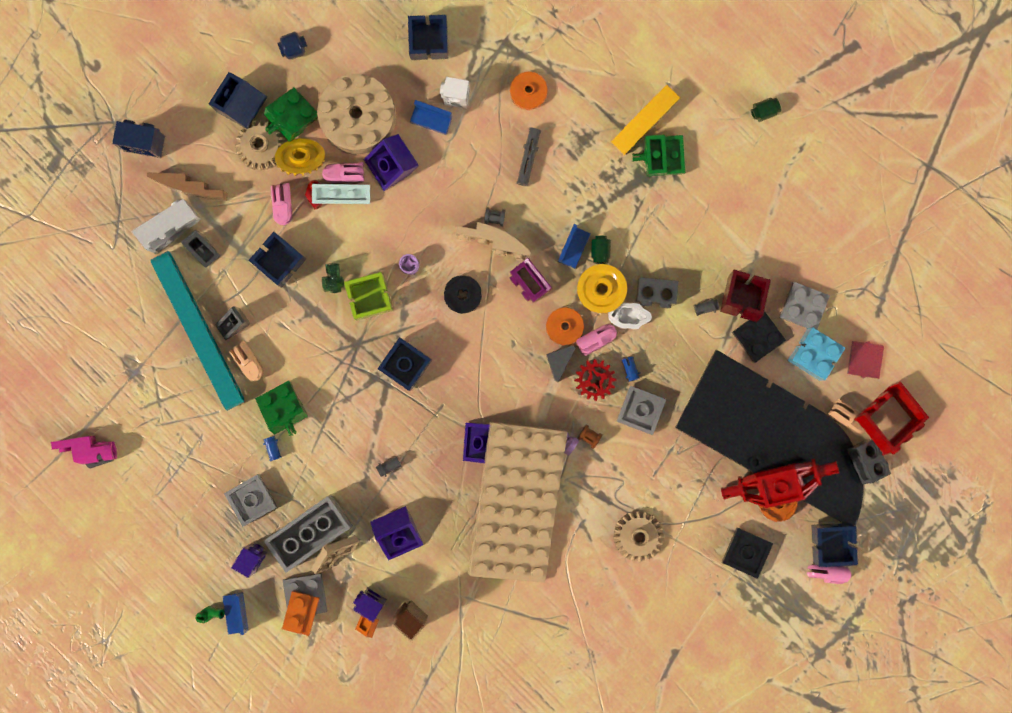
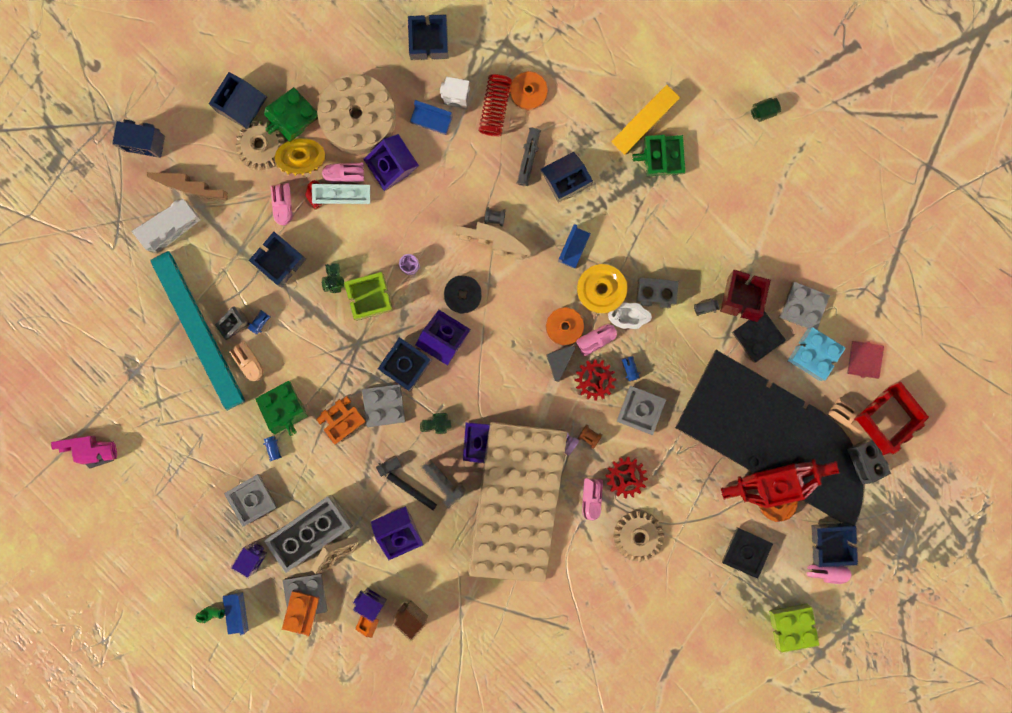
dark grey slope [181,230,220,268] -> none
dark blue head [278,32,308,60] -> none
magenta window [509,258,552,303] -> none
dark green brick [591,236,611,264] -> none
none -> blue pin [247,310,271,335]
none -> orange plate [316,396,366,445]
none -> light grey plate [362,384,406,427]
none -> black piece [386,472,438,510]
none -> dark purple slope [415,310,471,366]
none -> clear green plate [420,413,451,434]
none -> dark grey fence [421,460,466,508]
none -> red piece [478,74,512,137]
none -> dark blue slope [540,151,593,203]
none -> bright pink arm [582,478,603,521]
none -> red gear [605,456,648,499]
none -> lime piece [769,603,820,653]

